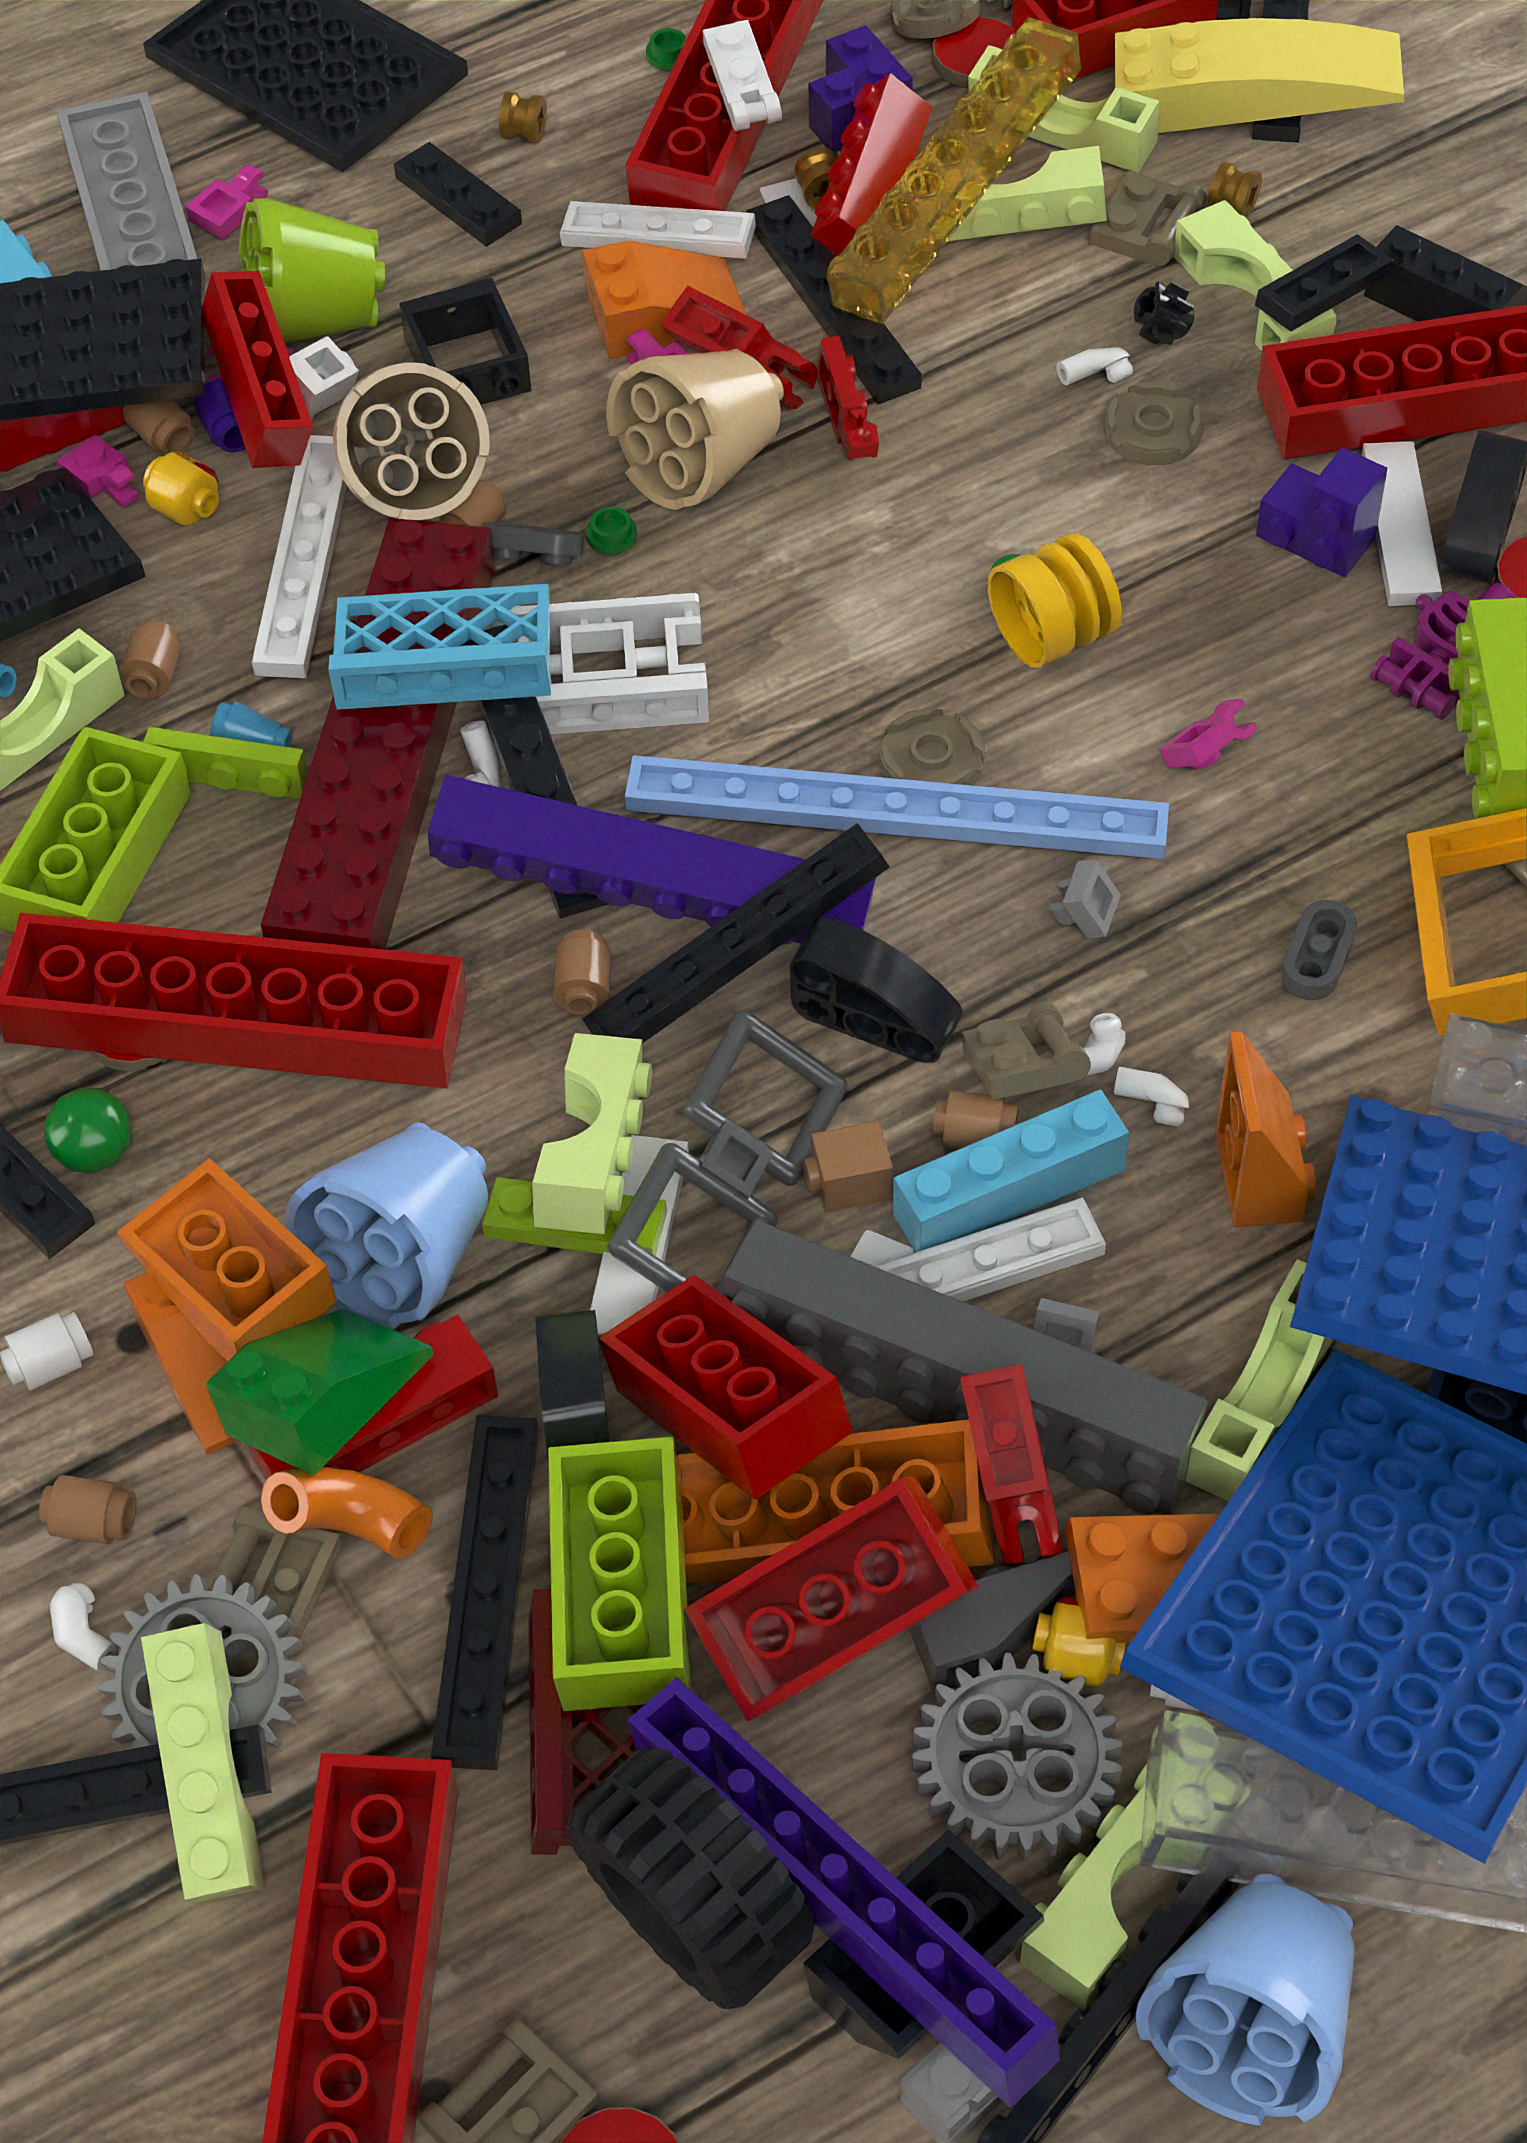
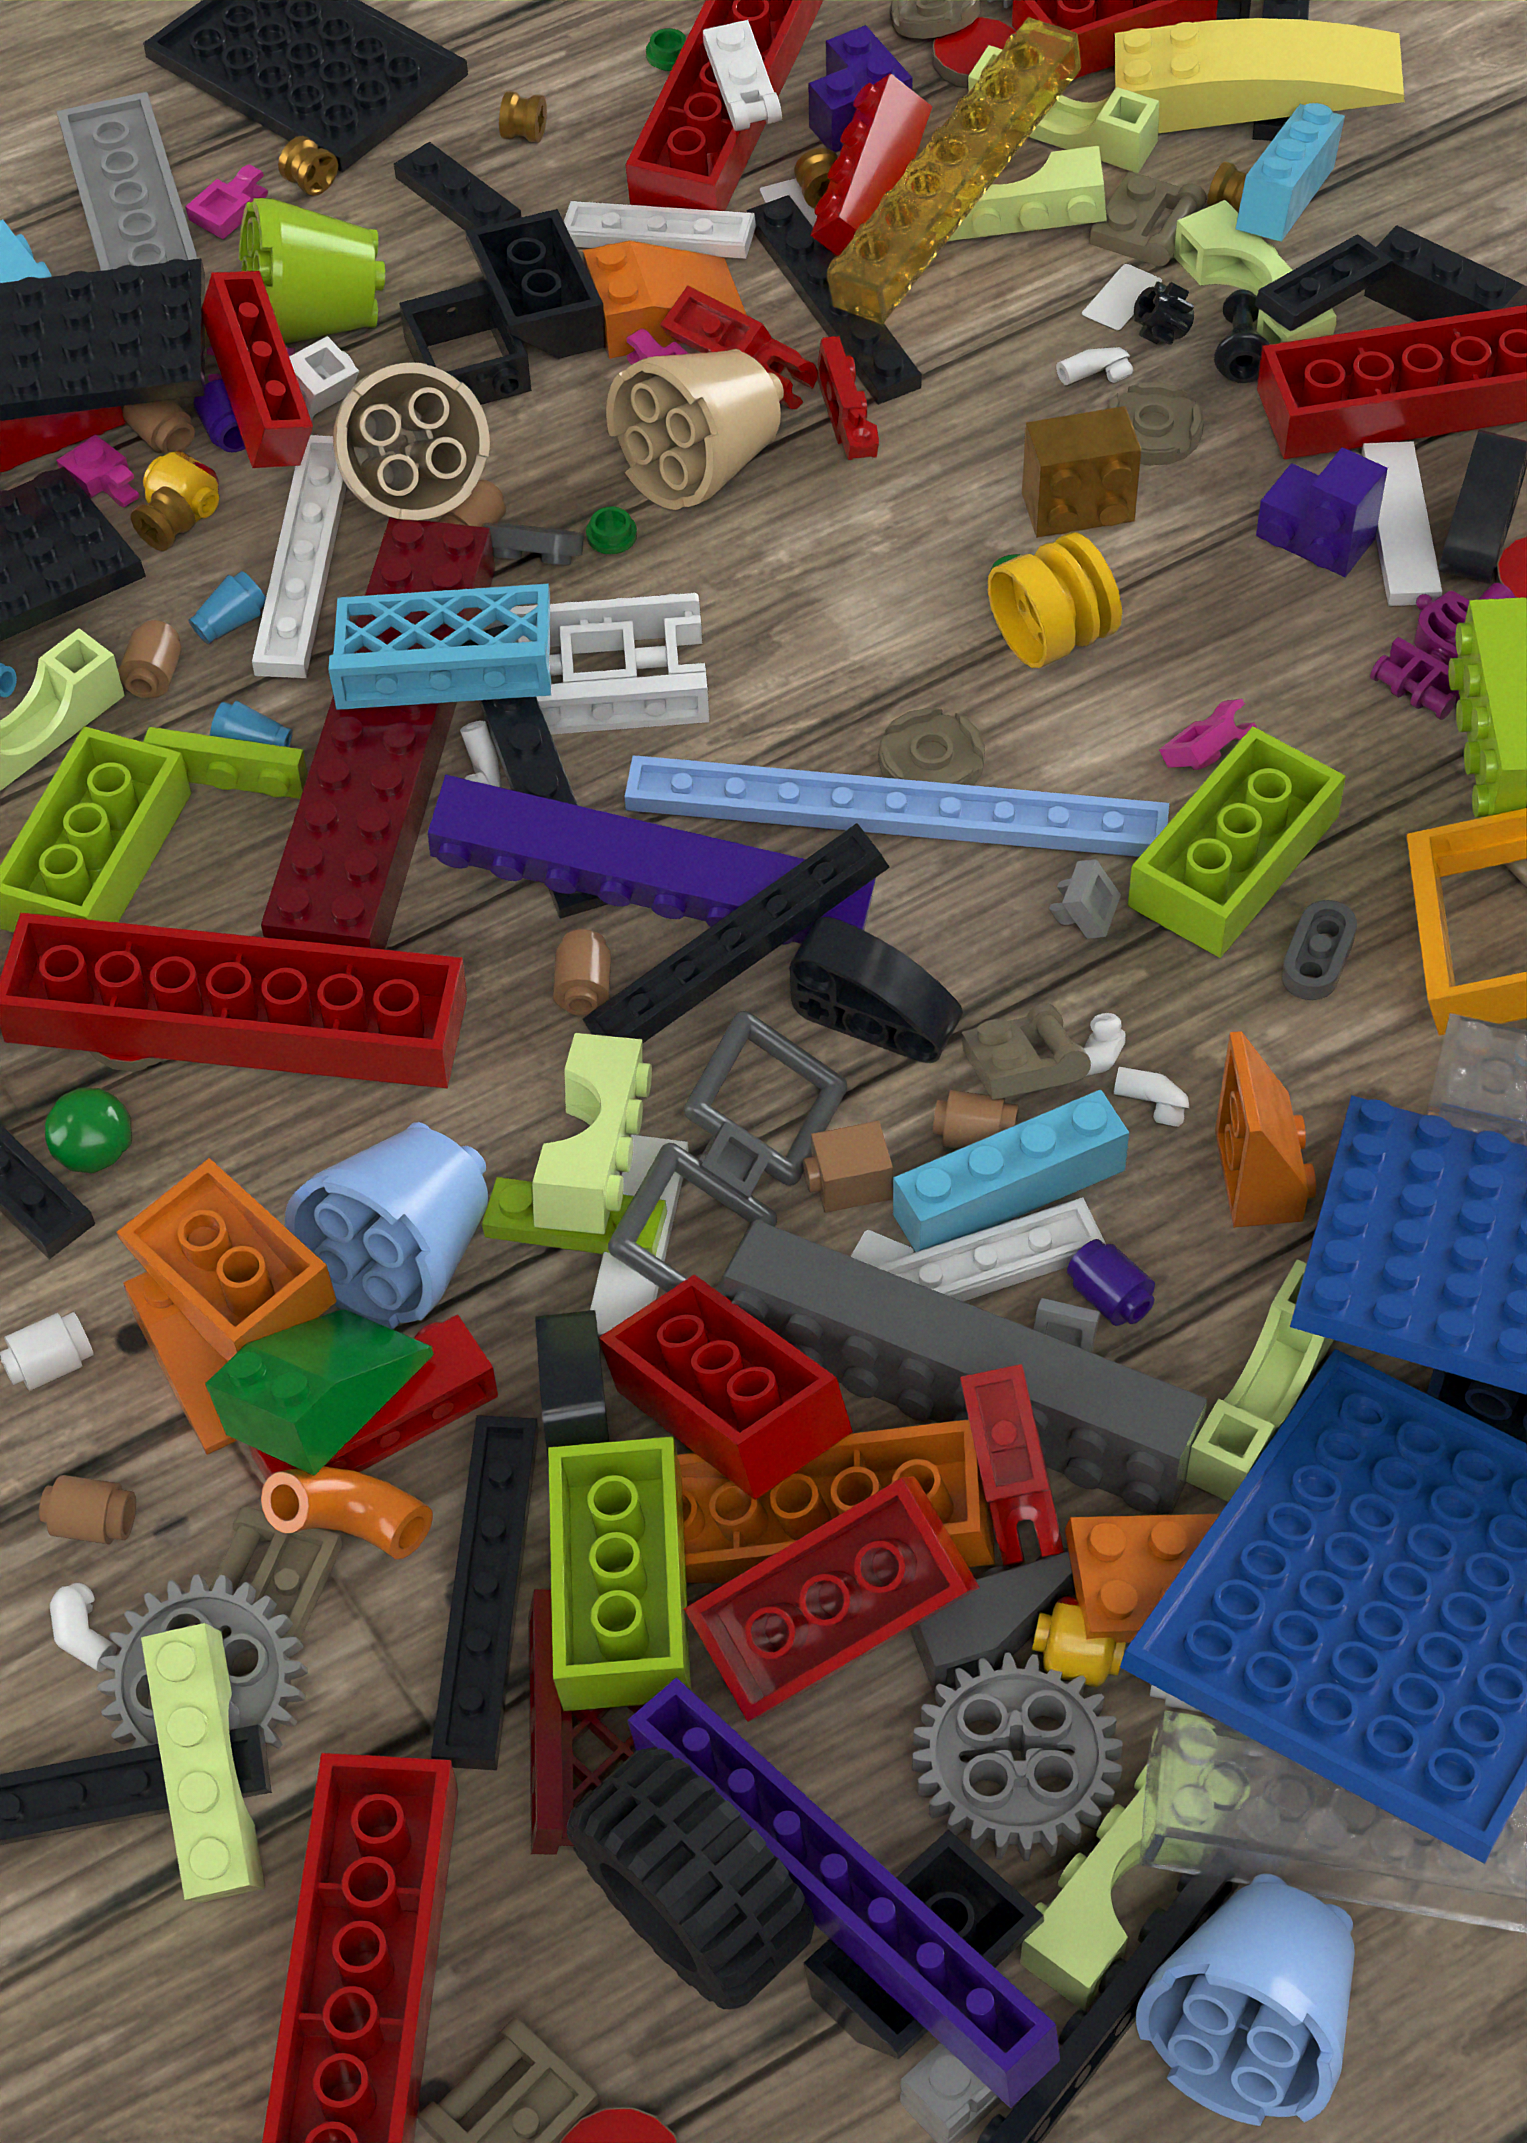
none -> pearl gold wheel [130,486,196,551]
none -> dark azure cone [188,571,266,644]
none -> pearl gold wheel [278,136,338,196]
none -> black slope [465,209,605,359]
none -> pearl gold brick [1022,406,1141,538]
none -> dark purple brick [1067,1239,1155,1326]
none -> white sticker [1082,264,1162,330]
none -> lime brick [1128,726,1346,958]
none -> black piece [1214,289,1271,383]
none -> medium azure brick [1236,103,1345,242]

